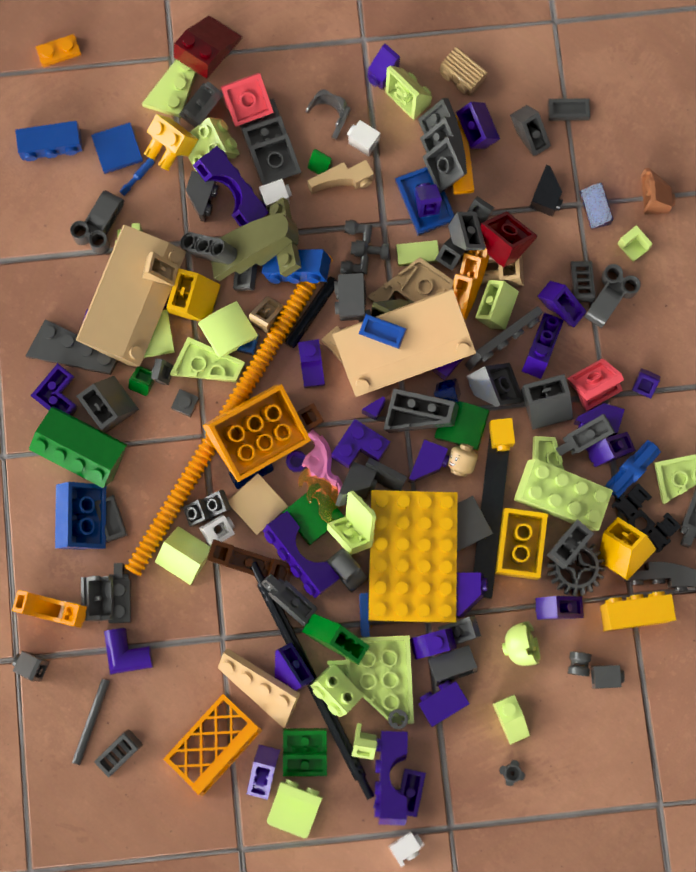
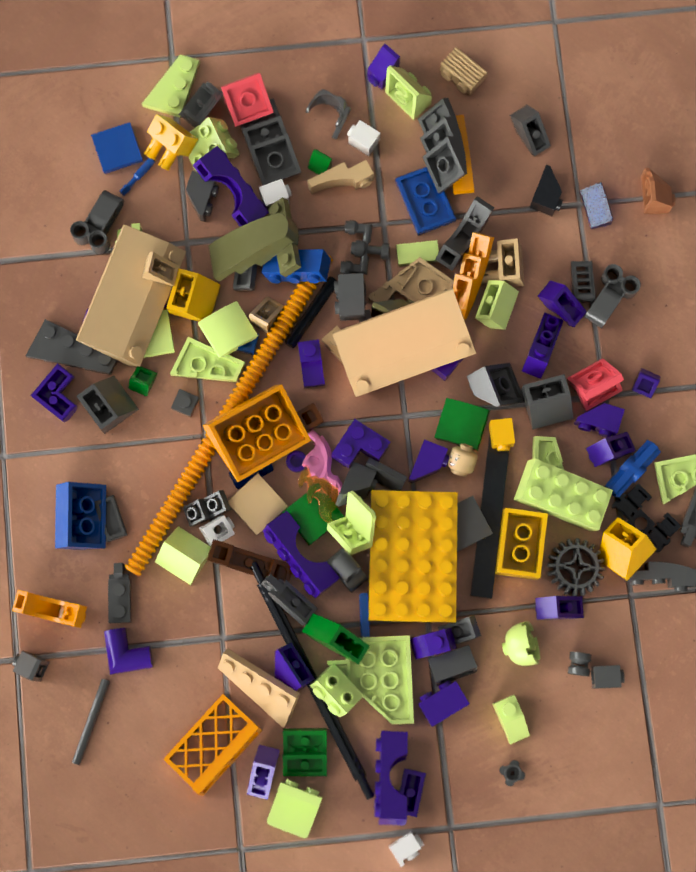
blue brick [15,121,83,161] -> none
green slope [28,406,127,488] -> none
light orange plate [35,34,81,68] -> none
dark grey hinge [81,576,114,621] -> none
dark grey slope [94,729,143,778] -> none
dark grey plate [151,359,174,385] -> none
dark red slope [174,16,242,79] -> none
dark grey beam [180,232,237,264] -> none
yellowish green panel [352,723,377,760] -> none
blue tile [359,314,407,349] -> none
dark purple slope [362,397,386,420] -> none
dark grey wedge [383,389,459,433] -> none
dark grey bush [388,709,408,729] -> none
dark purple slope [415,183,442,217] -> none
clear blue slope [434,378,461,403] -> none
dark grey slope [448,212,486,250] -> none
dark purple brick [456,102,500,149] -> none
dark purple slope [456,573,488,618] -> none
dark grey wing [465,306,543,371] -> none
dark red slope [480,211,537,267] -> none
dark grey brick [547,519,594,569] -> none
dark grey tile [548,98,590,121] -> none
dark grey hinge [556,414,615,456] -> none
yellow brick [600,591,676,632] -> none
yellowish green panel [617,225,653,262] -> none

